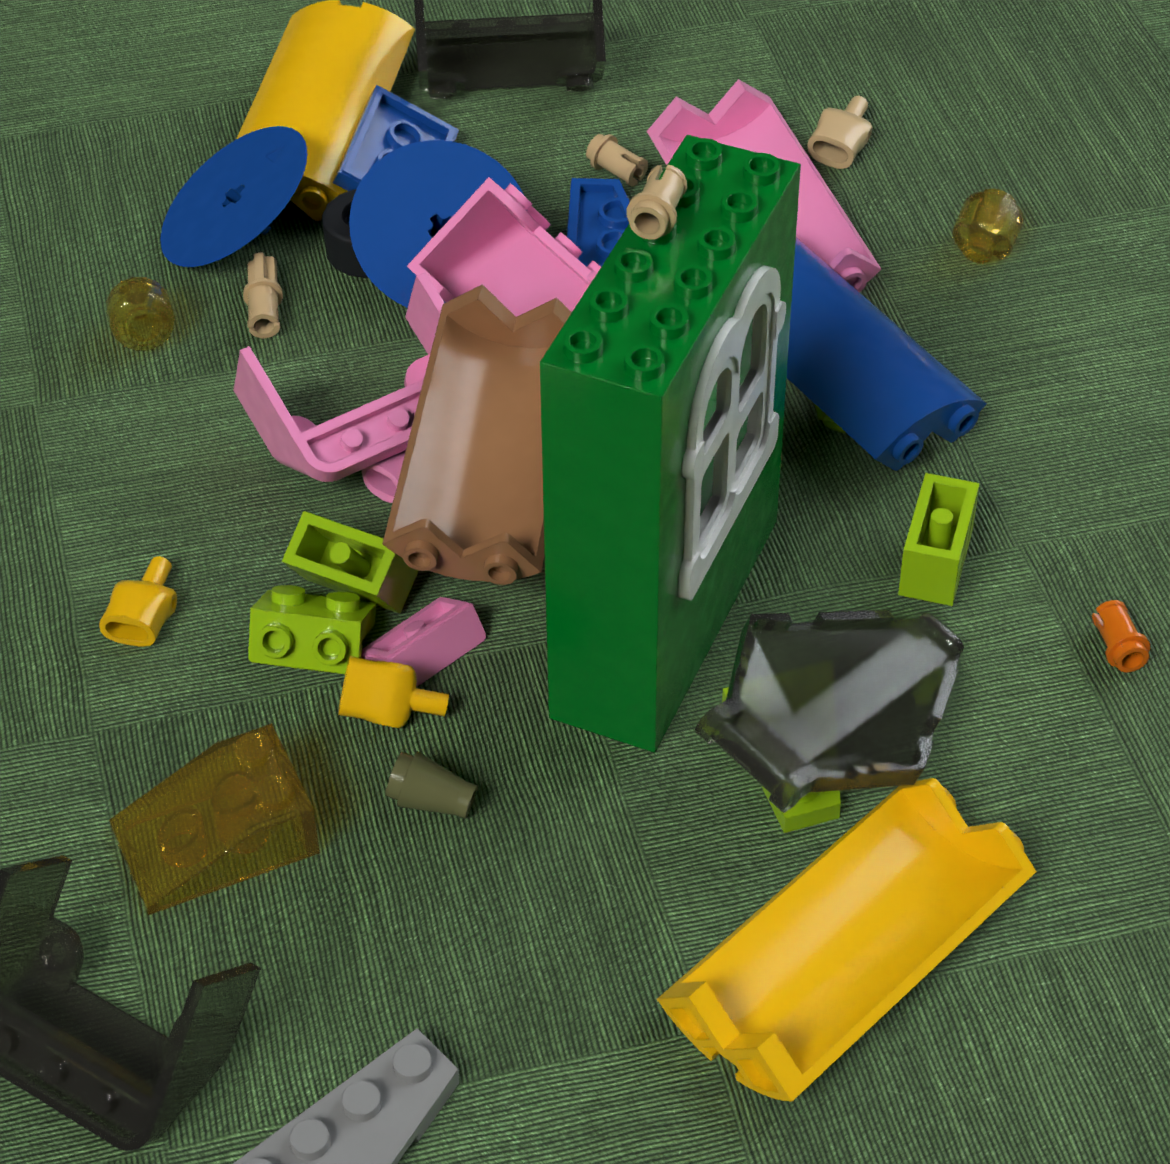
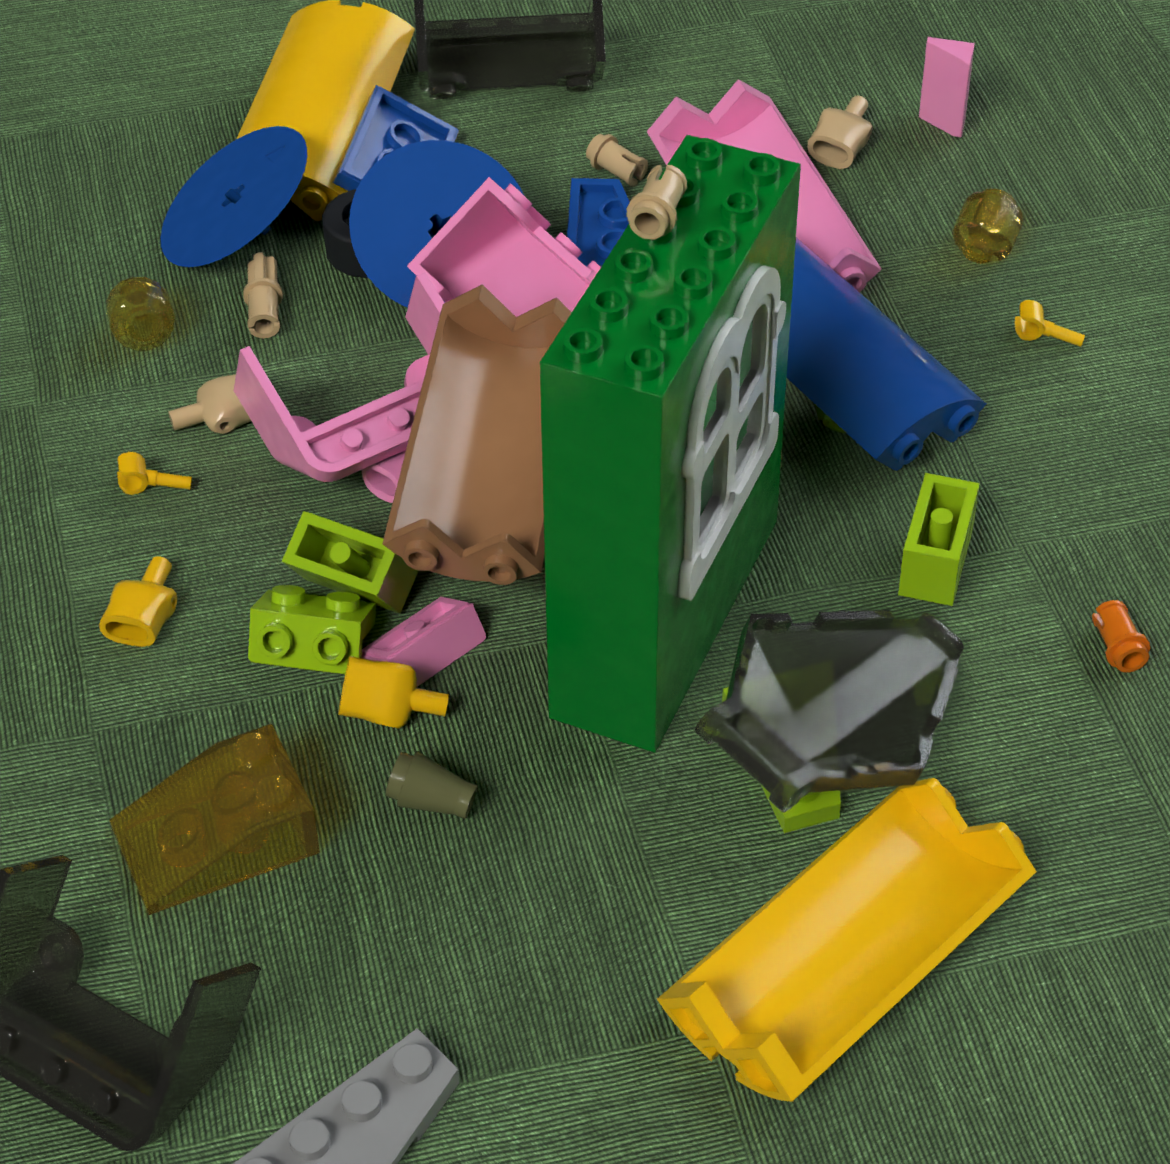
none -> yellow hand [117,452,192,495]
none -> tan piece [168,374,252,434]
none -> bright pink slope [919,37,975,138]
none -> yellow hand [1015,300,1085,347]

